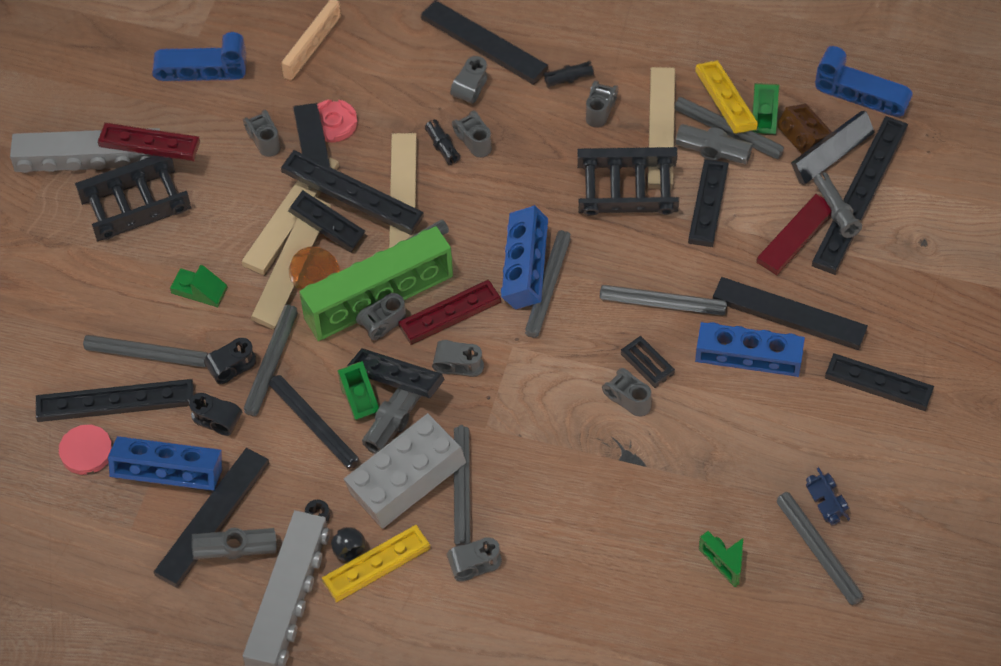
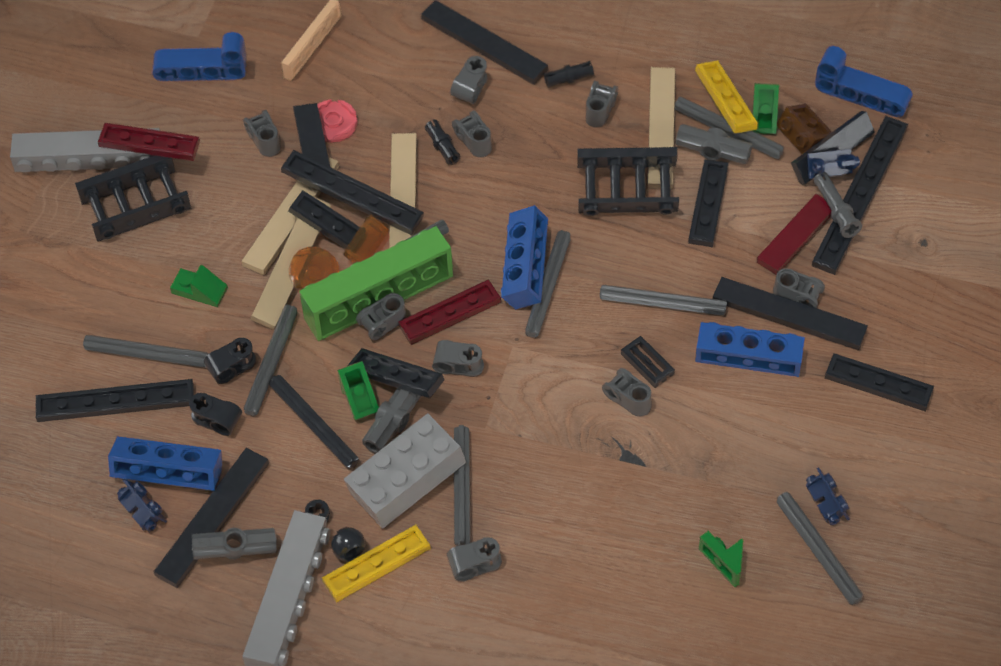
coral tile [59,424,112,475] -> none
none -> dark blue hinge [117,479,167,532]
none -> clear orange tile [343,215,390,263]
none -> dark grey piece [773,268,825,308]
none -> dark blue hinge [807,149,860,179]

